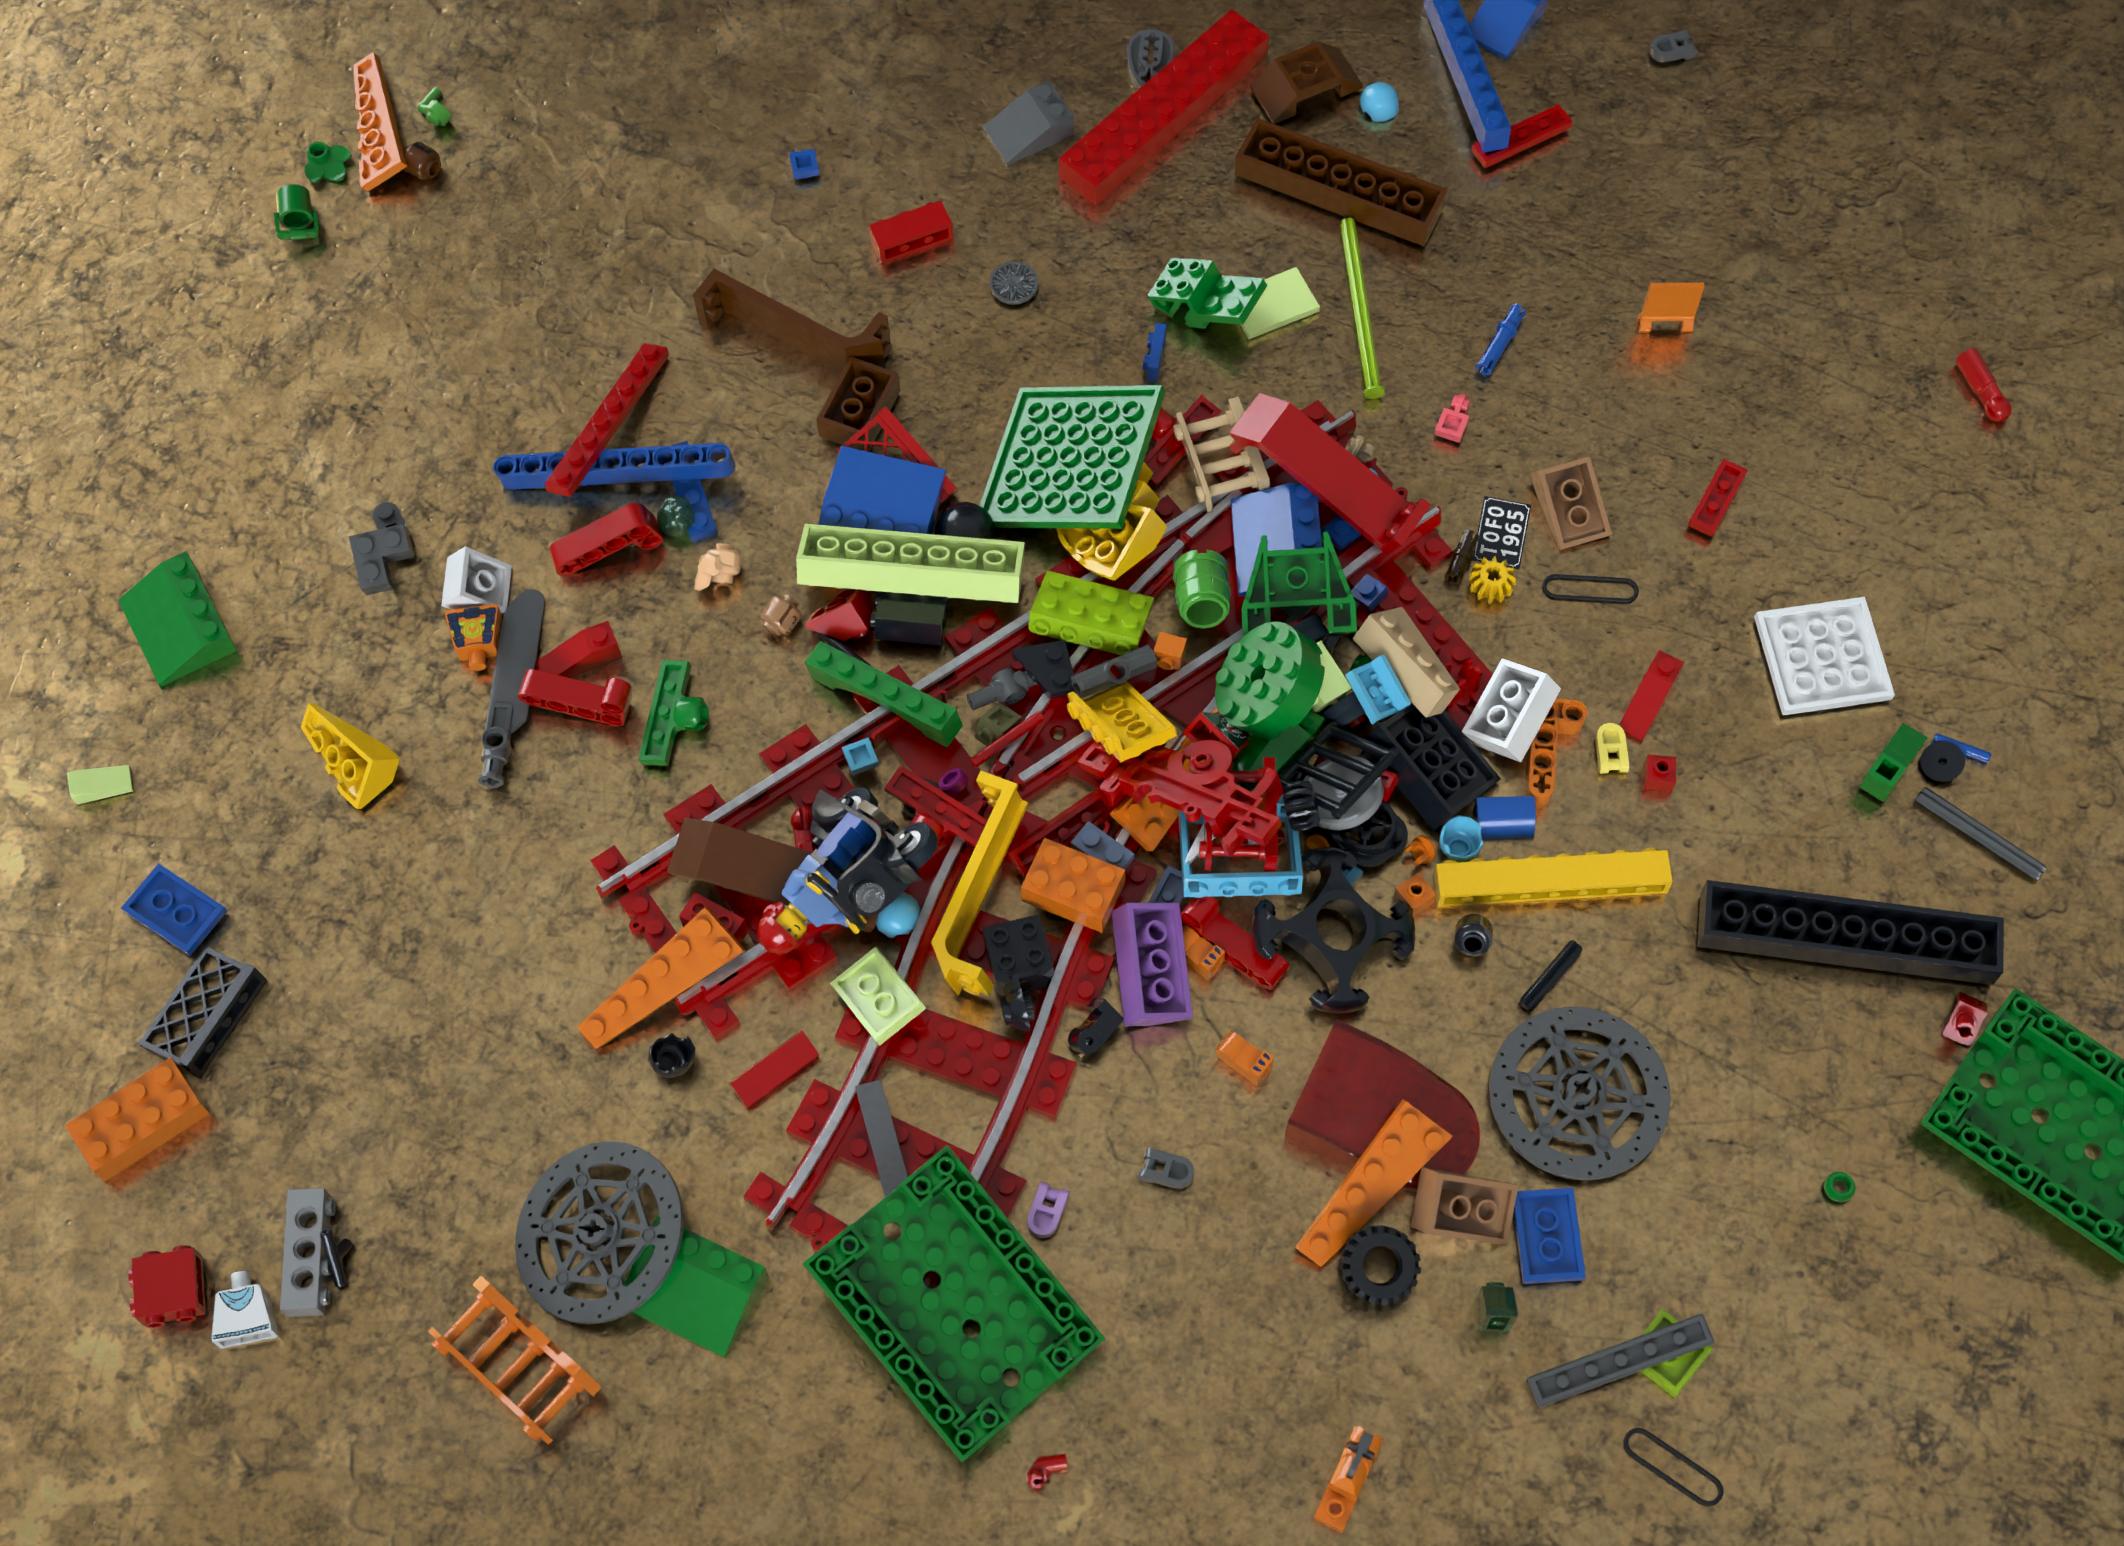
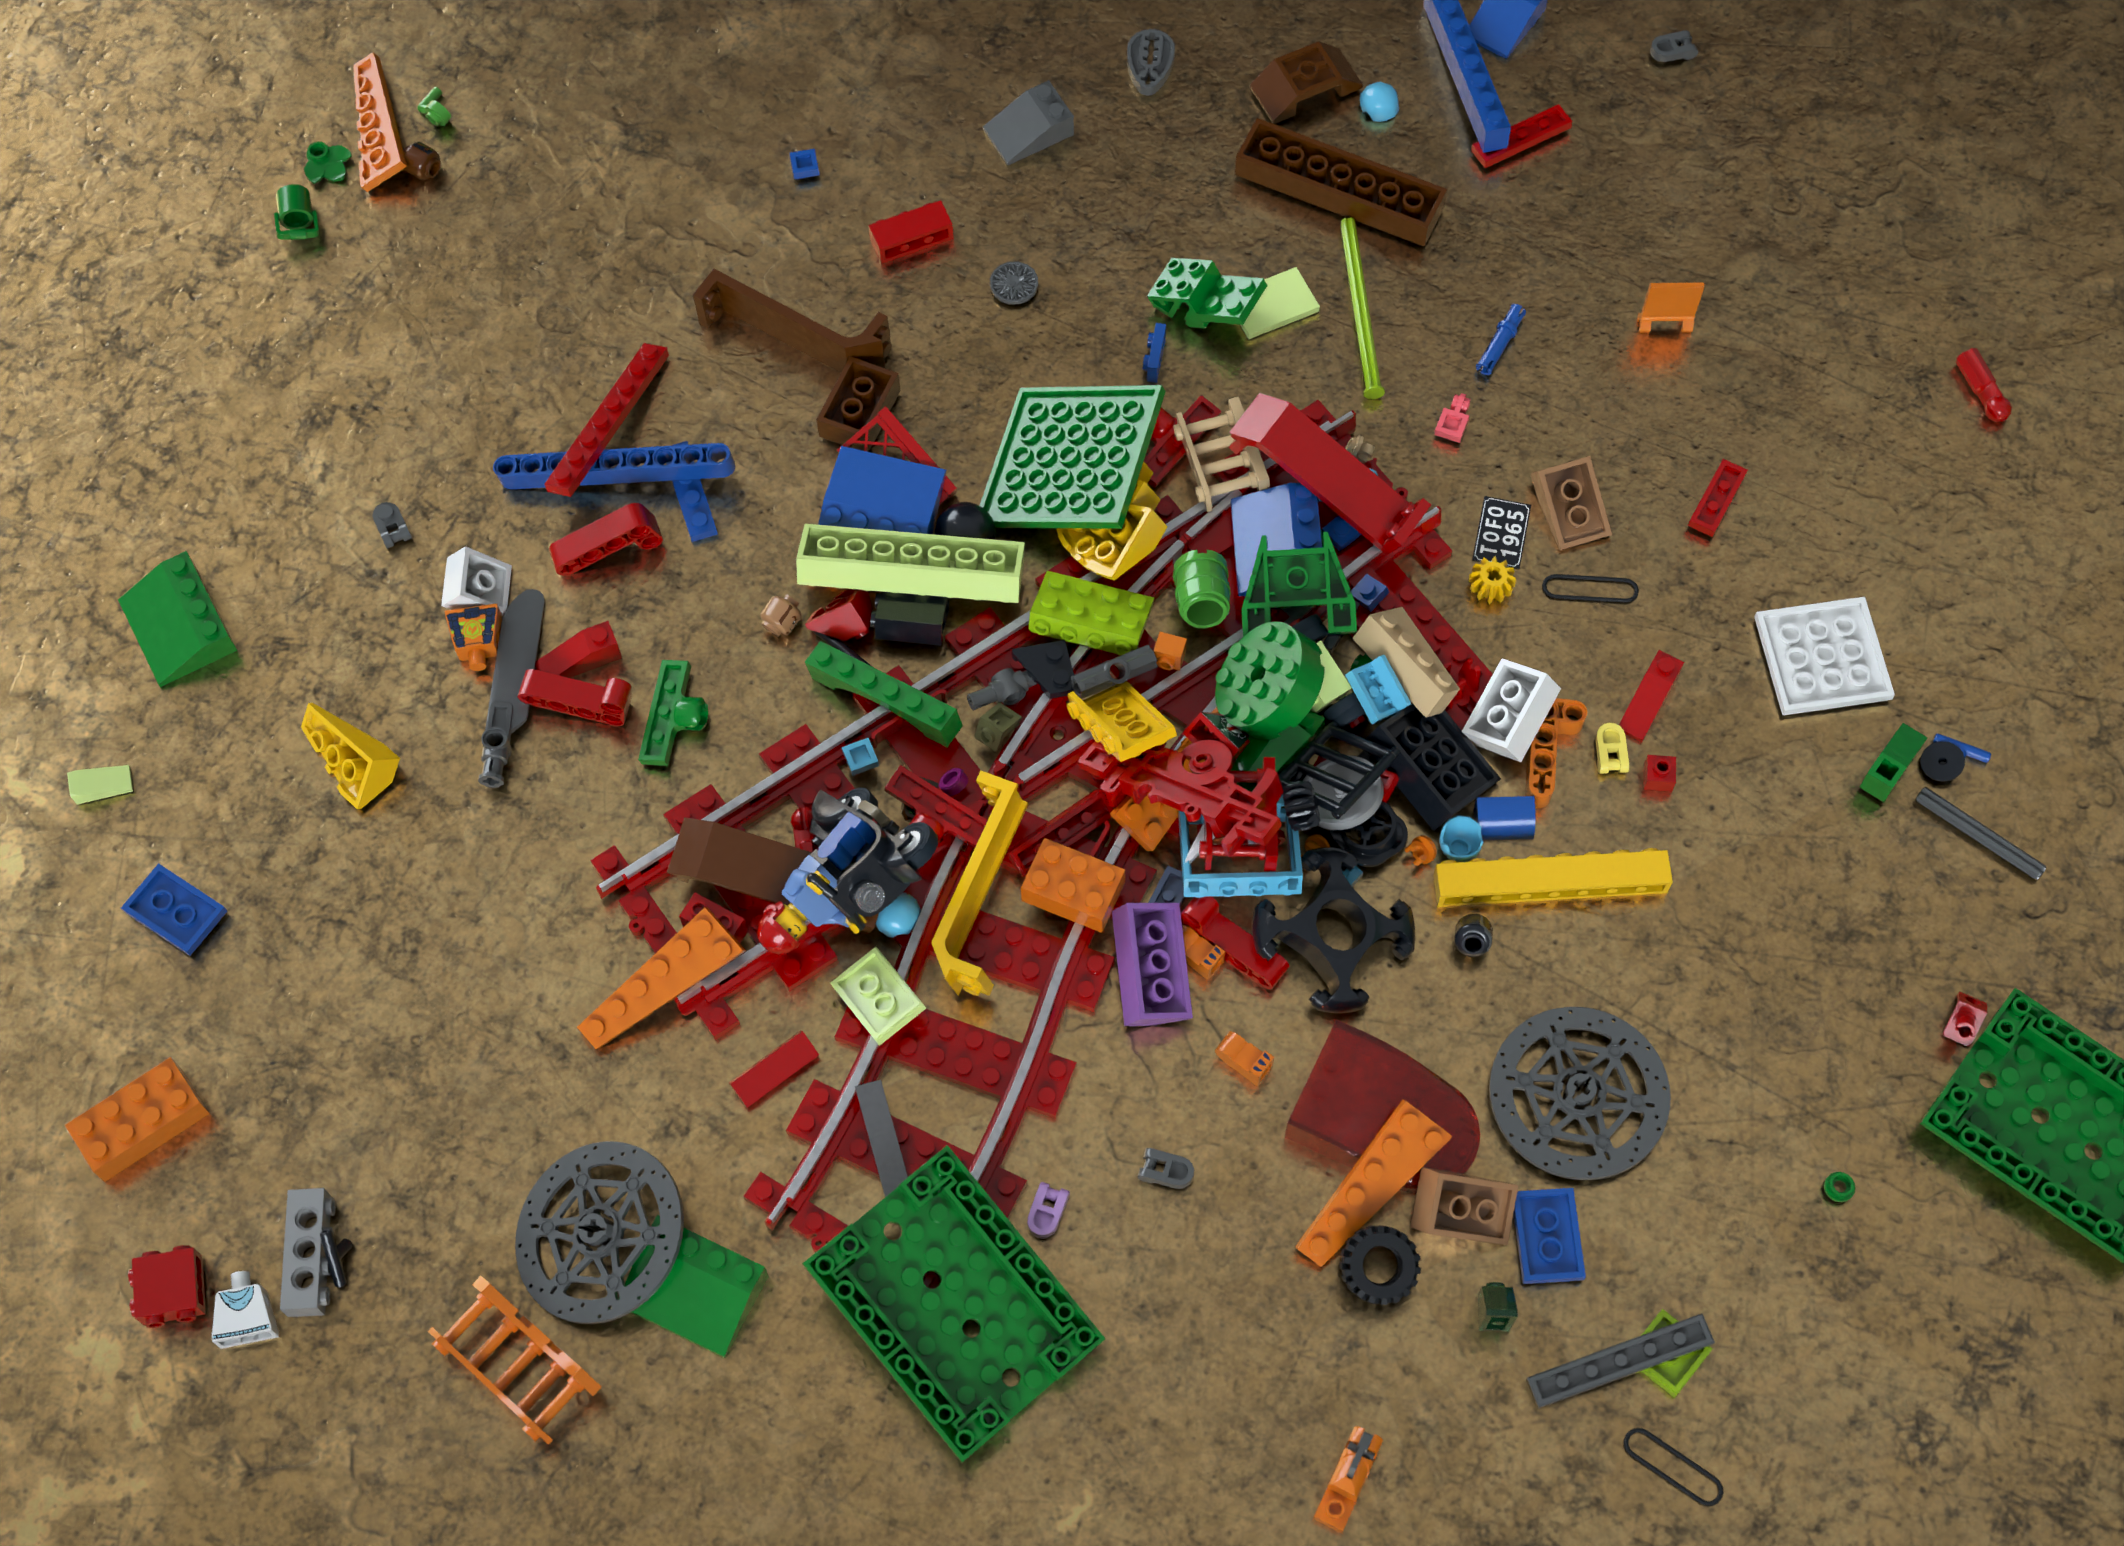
black fence [138,946,267,1078] -> none
dark grey brick [349,524,415,595] -> none
black hair [648,1033,695,1078] -> none
clear green hair [657,496,695,537] -> none
light nougat head [694,543,741,591] -> none
red piece [969,711,1044,768] -> none
black brick [982,914,1054,1032] -> none
red arm [1026,1454,1068,1489] -> none
red brick [1058,9,1269,206] -> none
black leg [1068,998,1124,1054] -> none
sand blue plate [1071,821,1134,869] -> none
orange plate [1394,873,1437,917] -> none
dark brown pin [1444,530,1480,584] -> none
black axle [1519,940,1583,1011] -> none
black brick [1697,880,2004,985] -> none

